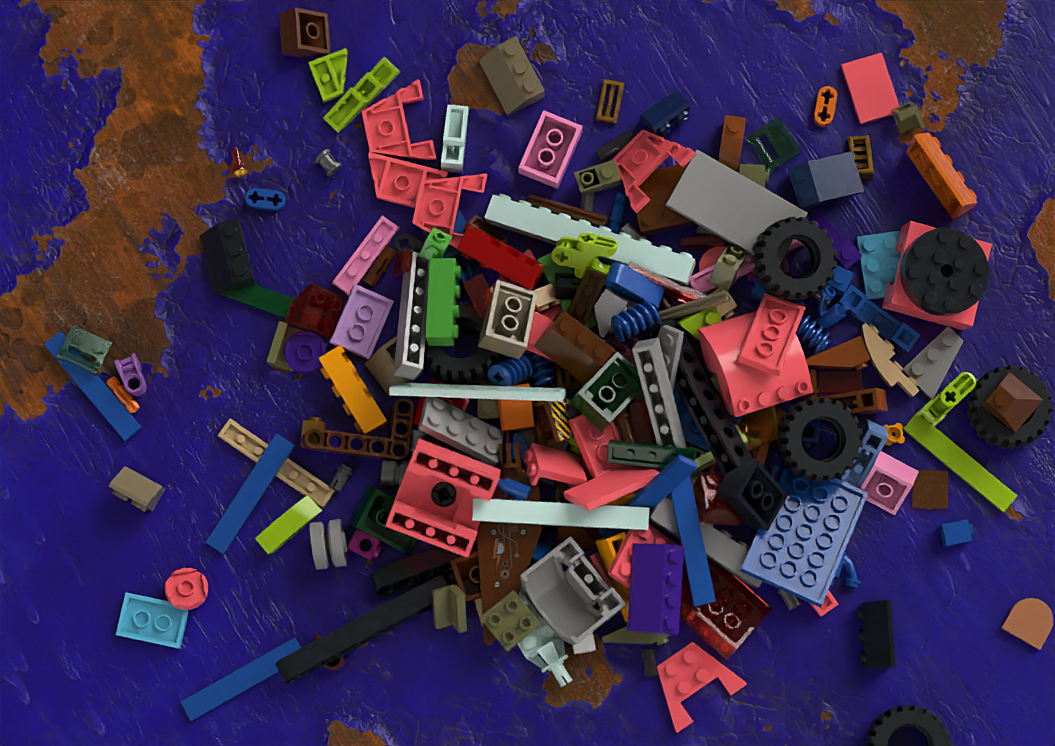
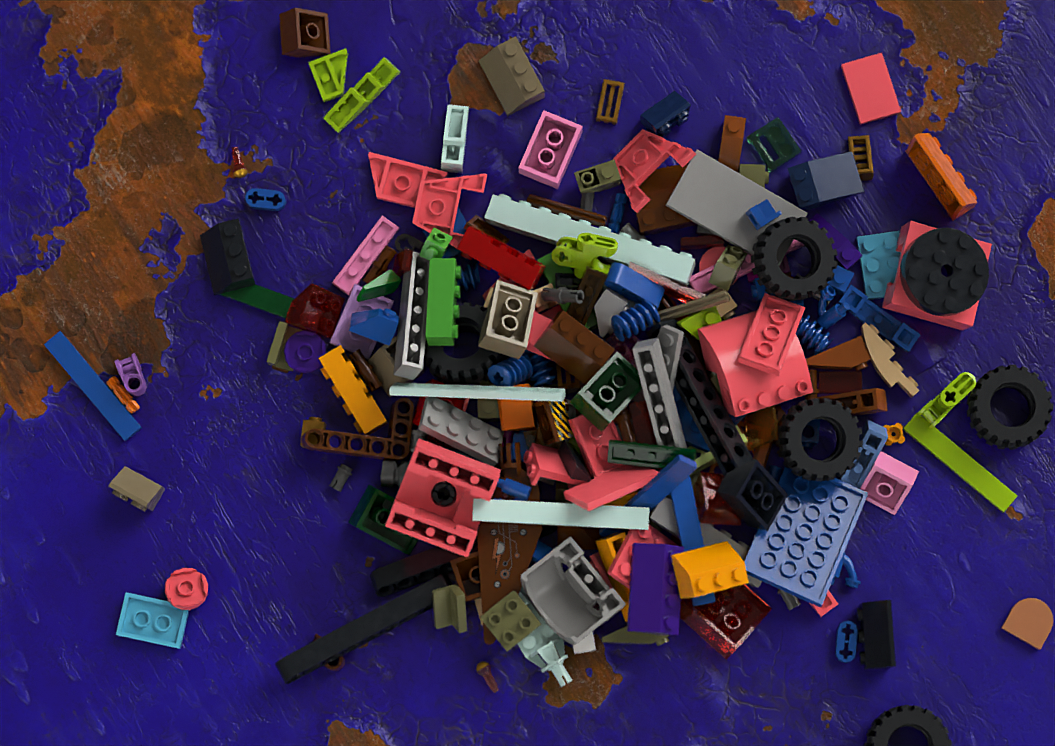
clear green plate [56,325,112,376] -> none
blue tile [181,637,301,721] -> none
blue tile [206,433,295,554] -> none
tan tile [218,419,336,509] -> none
lime slope [255,495,323,555] -> none
light grey wheel [310,519,347,570] -> none
dark grey bush [314,149,342,177] -> none
magenta brick [347,529,383,561] -> none
coral wing [362,80,436,161] -> none
clear red tile [463,274,492,322] -> none
clear smoke axle [595,130,635,162] -> none
clear smoke pin [640,649,658,677] -> none
coral wing [657,642,747,733] -> none
orange beam [814,86,837,127] -> none
olive panel [891,101,925,133] -> none
light grey wing [903,326,963,400] -> none
clear orange piece [912,468,948,511] -> none
blue brick [939,519,974,547] -> none
reddish brown slope [982,372,1043,433] -> none
none -> reddish brown pin [348,349,383,392]
none -> blue slope [349,308,399,346]
none -> green slope [357,269,401,302]
none -> clear red piece [476,661,499,693]
none -> dark grey pin [541,287,584,304]
none -> black slope [558,440,591,482]
none -> light orange slope [671,541,749,599]
none -> blue panel [746,199,782,230]
none -> blue beam [835,621,858,663]

